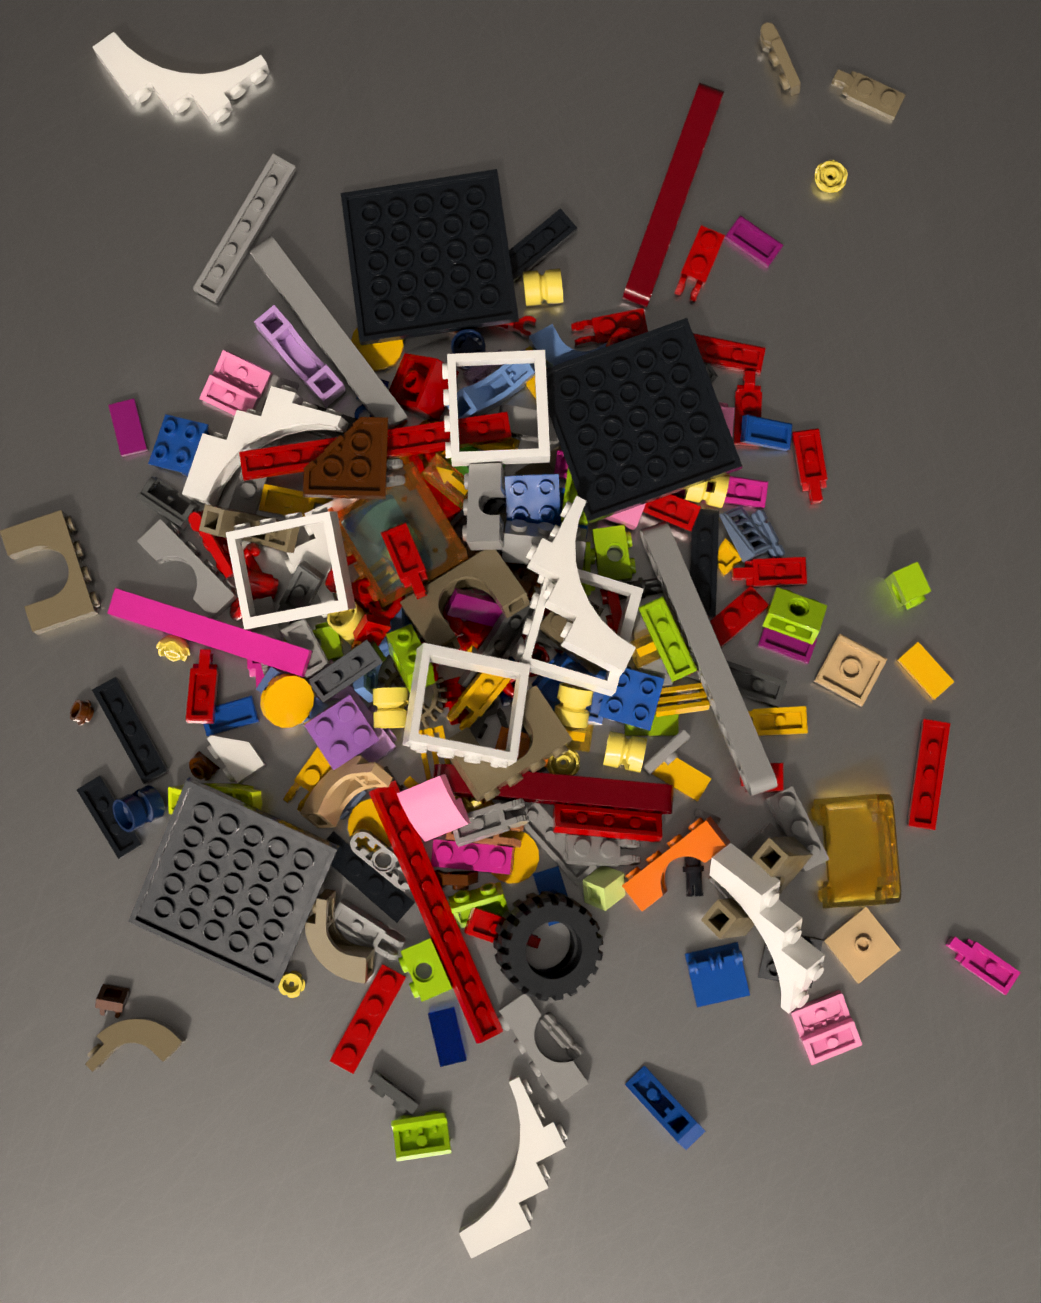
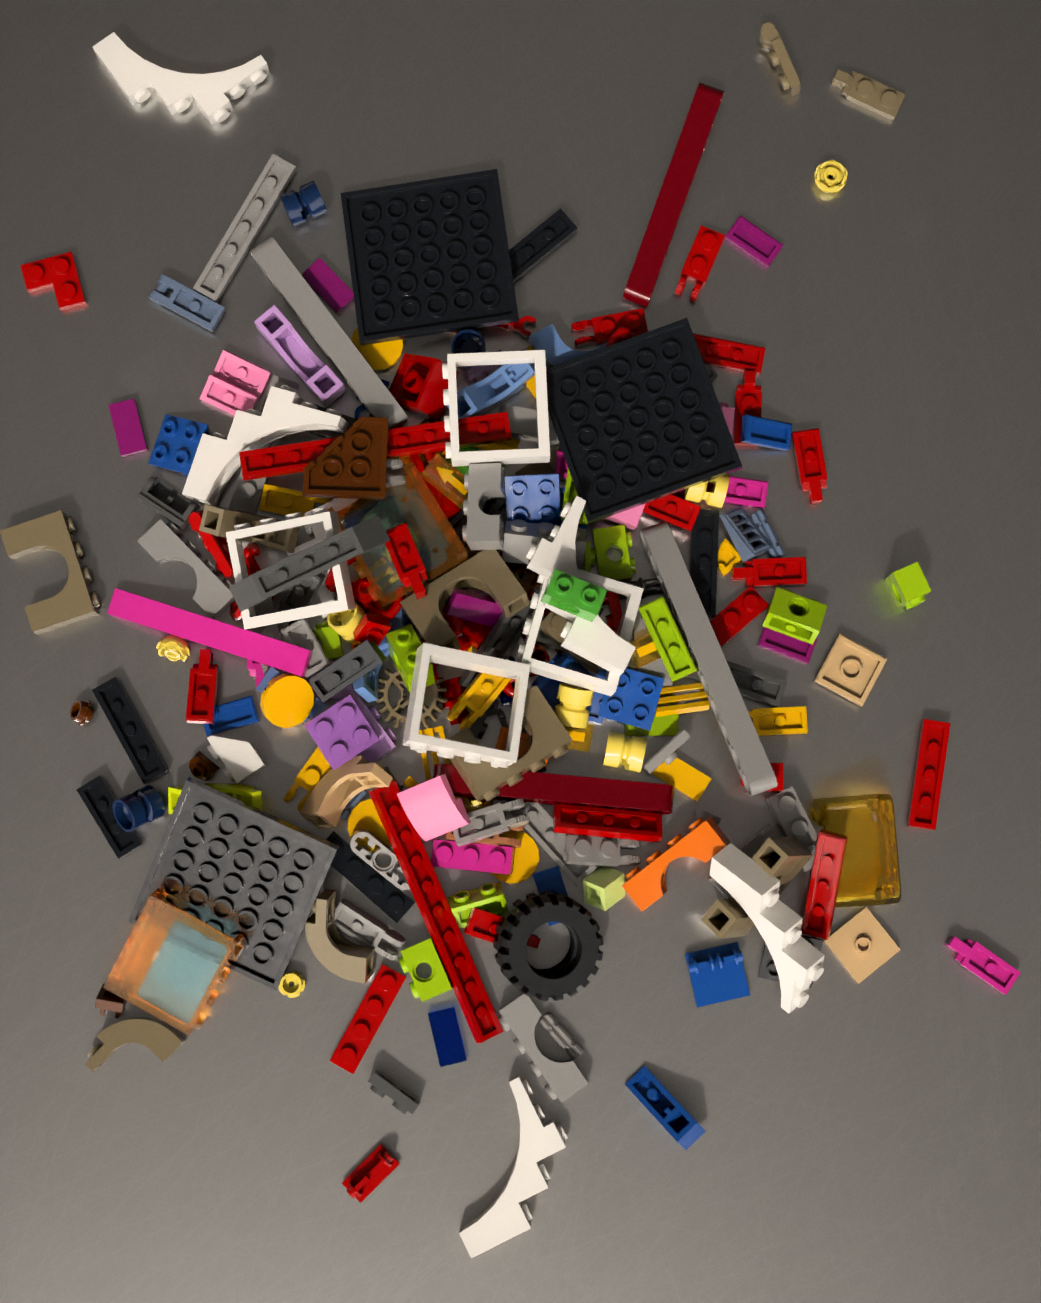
light yellow wheel [373,687,409,728] -> none
lime bracket [391,1111,452,1161] -> none
reddish brown plate [434,870,478,890] -> none
light yellow wheel [523,268,563,306] -> none
light yellow plate [547,747,580,776] -> none
black pin [682,857,704,897] -> none
bright pink slope [790,990,862,1065] -> none
yellow tile [897,642,954,700] -> none
none -> red plate [20,251,87,311]
none -> panel [103,888,244,1035]
none -> sand blue plate [148,274,226,332]
none -> dark grey slope [229,516,390,612]
none -> dark blue wheel [280,181,328,227]
none -> magenta tile [301,257,354,315]
none -> red hinge [342,1144,400,1203]
none -> bright green brick [541,569,607,622]
none -> red tile [801,829,848,940]

